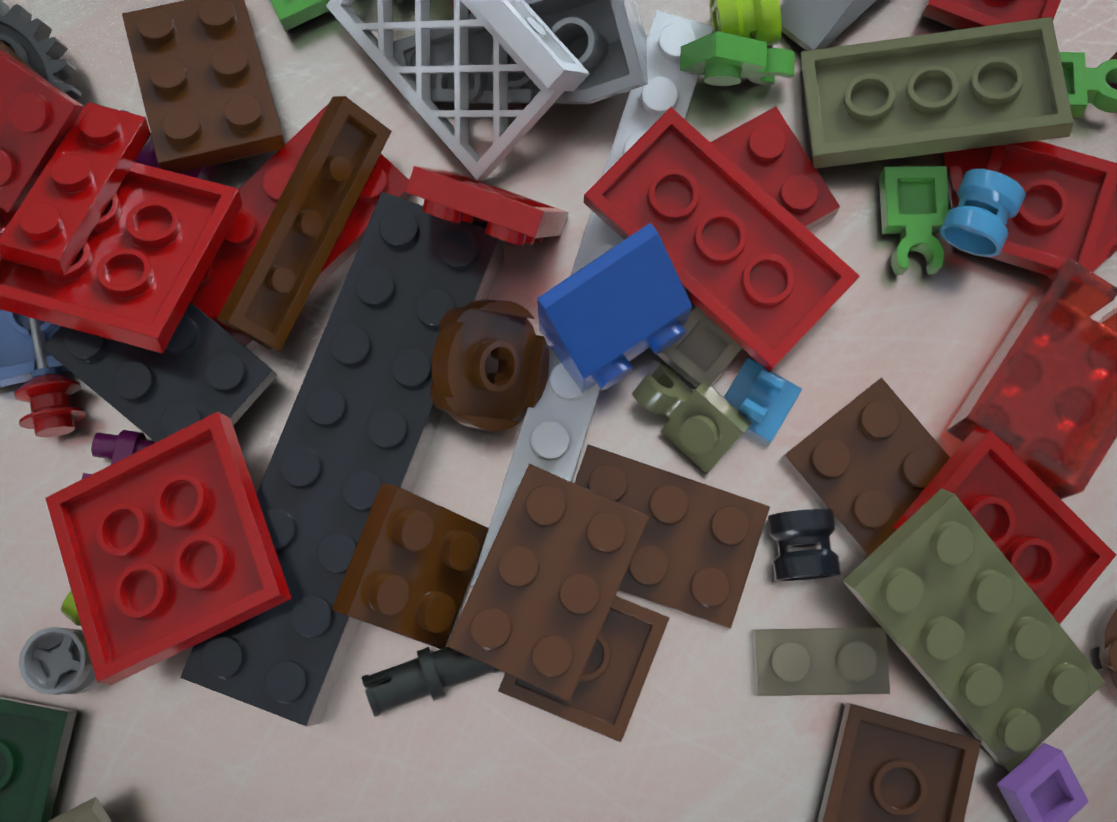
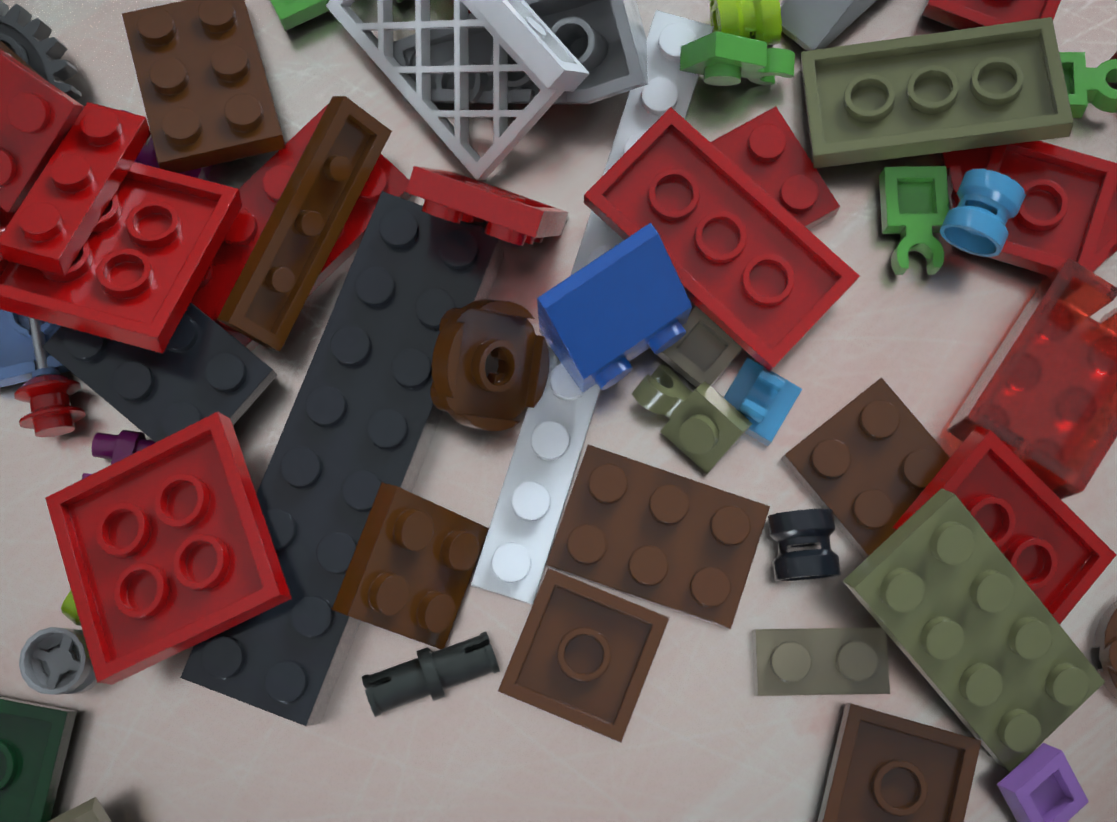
reddish brown plate [447,464,650,702] -> none

